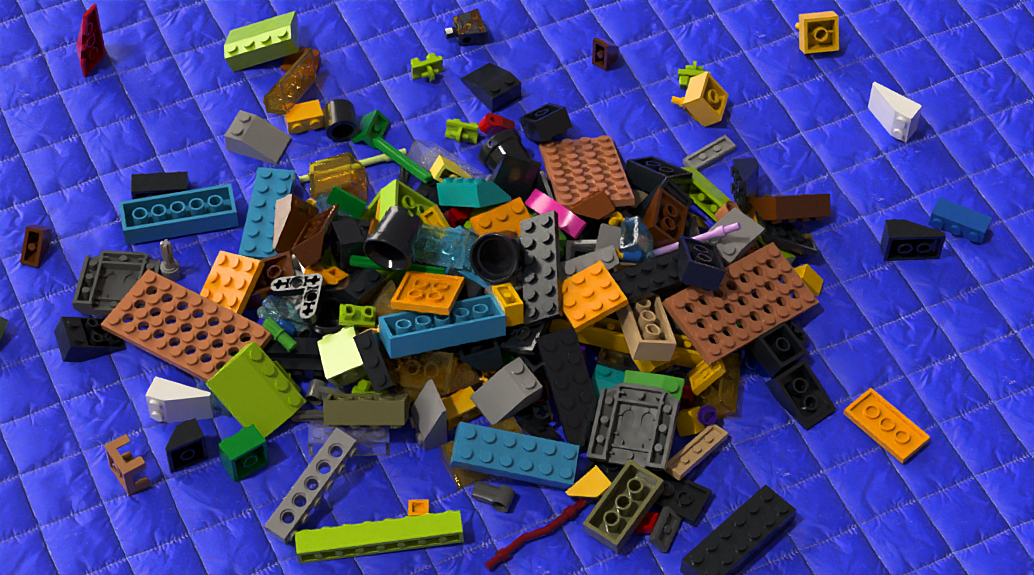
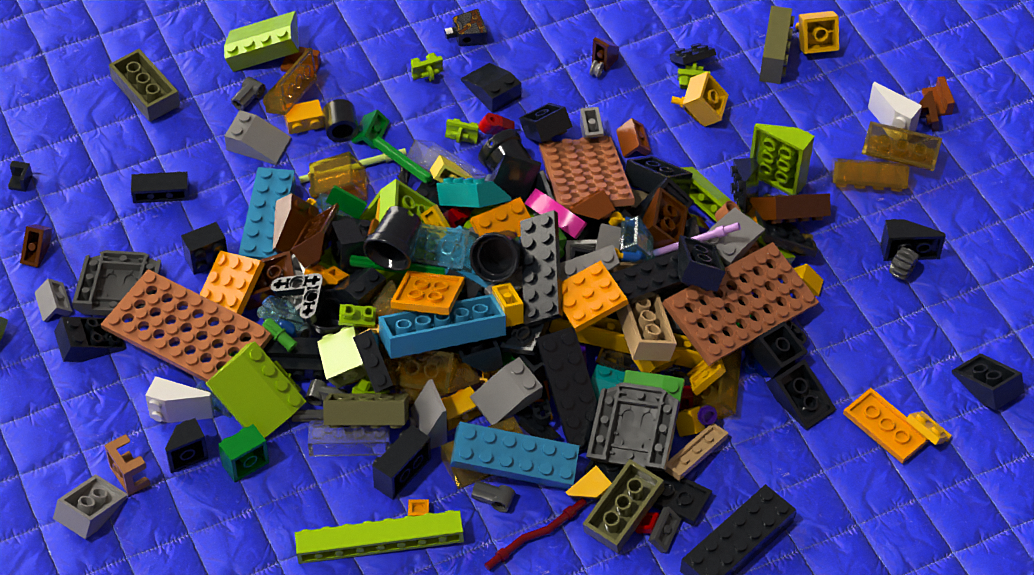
red wedge [76,4,106,77] -> none
dark azure brick [119,184,239,245] -> none
light grey piece [160,239,181,282] -> none
light grey brick [264,427,358,545] -> none
light grey tile [682,135,737,172] -> none
blue brick [929,197,992,245] -> none
none -> black panel [8,161,33,192]
none -> light grey panel [35,279,72,322]
none -> light grey slope [53,474,128,539]
none -> olive brick [109,49,180,122]
none -> black brick [181,222,227,275]
none -> dark grey piece [231,77,266,110]
none -> black brick [372,425,431,500]
none -> light grey slope [580,107,604,138]
none -> light grey bush [589,60,604,78]
none -> dark orange panel [616,118,651,158]
none -> black plate [669,43,716,65]
none -> lime slope [750,123,815,195]
none -> olive brick [759,6,795,84]
none -> clear yellow slope [832,158,909,192]
none -> clear yellow slope [861,121,942,171]
none -> dark grey gear [889,247,918,280]
none -> yellow plate [906,411,952,445]
none -> reddish brown slope [919,91,939,132]
none -> dark orange panel [922,76,955,116]
none -> black slope [952,353,1025,410]

